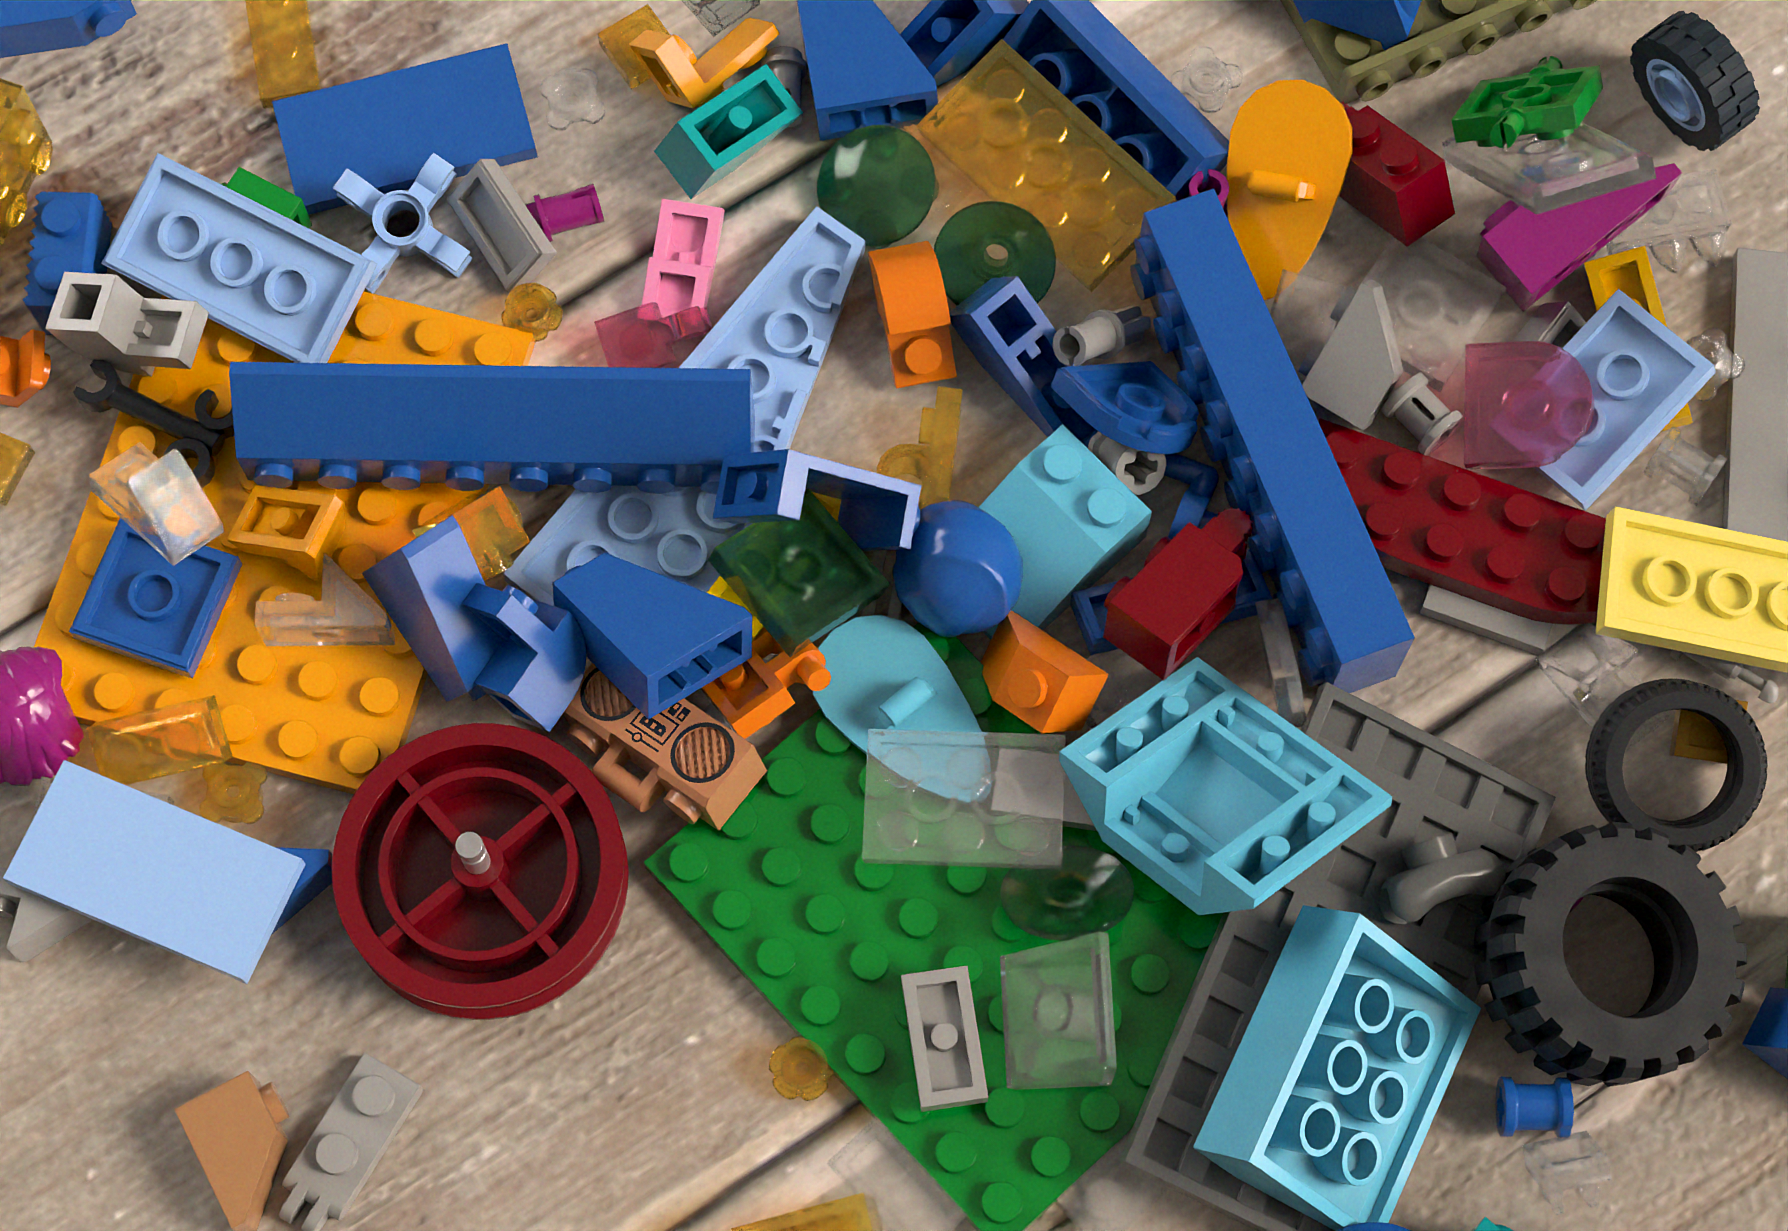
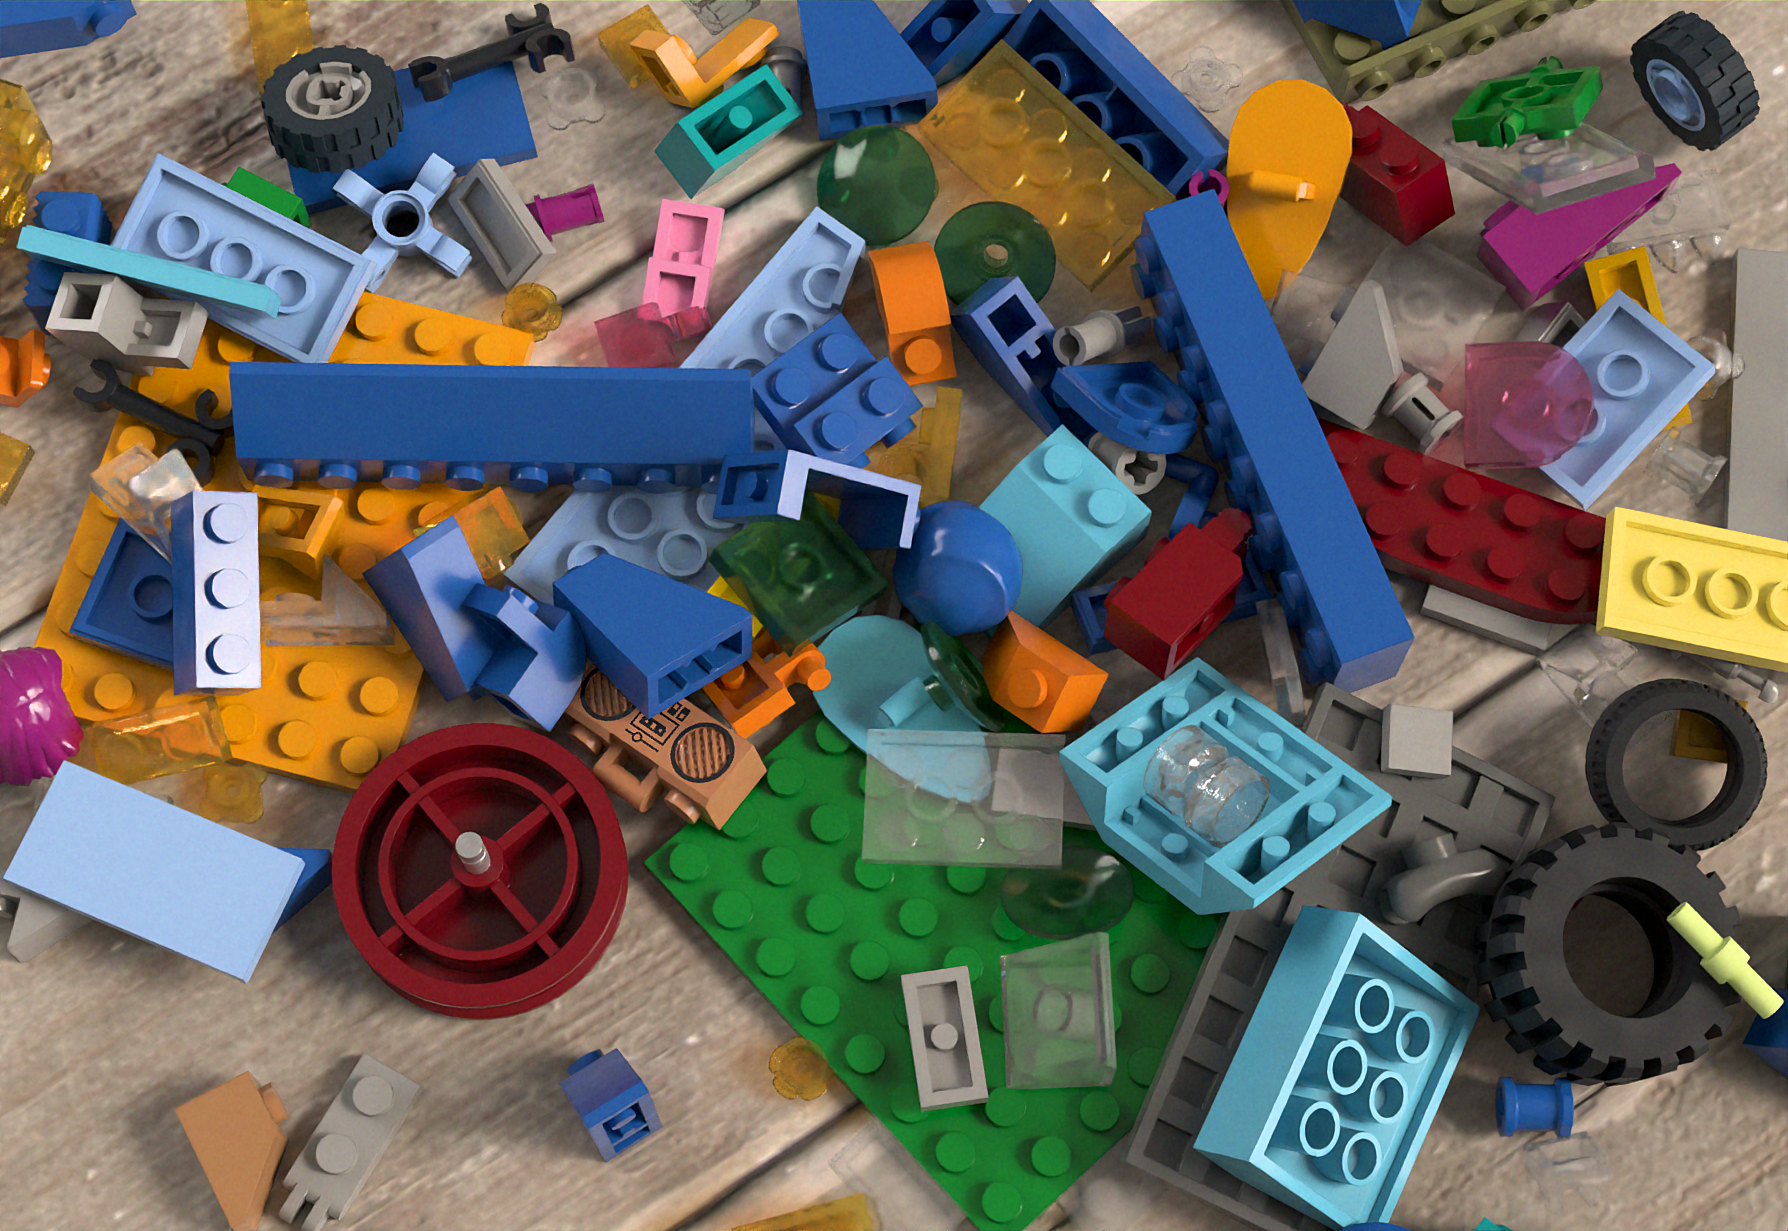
none -> medium azure tile [17,225,281,320]
none -> brick [171,490,261,696]
none -> black wheel [261,45,404,174]
none -> black bar [408,3,575,102]
none -> blue slope [559,1048,663,1162]
none -> blue plate [751,312,923,469]
none -> clear green dish [920,620,1005,732]
none -> clear wheel [1143,725,1270,849]
none -> light grey tile [1380,704,1453,779]
none -> yellowish green bar [1666,902,1784,1019]

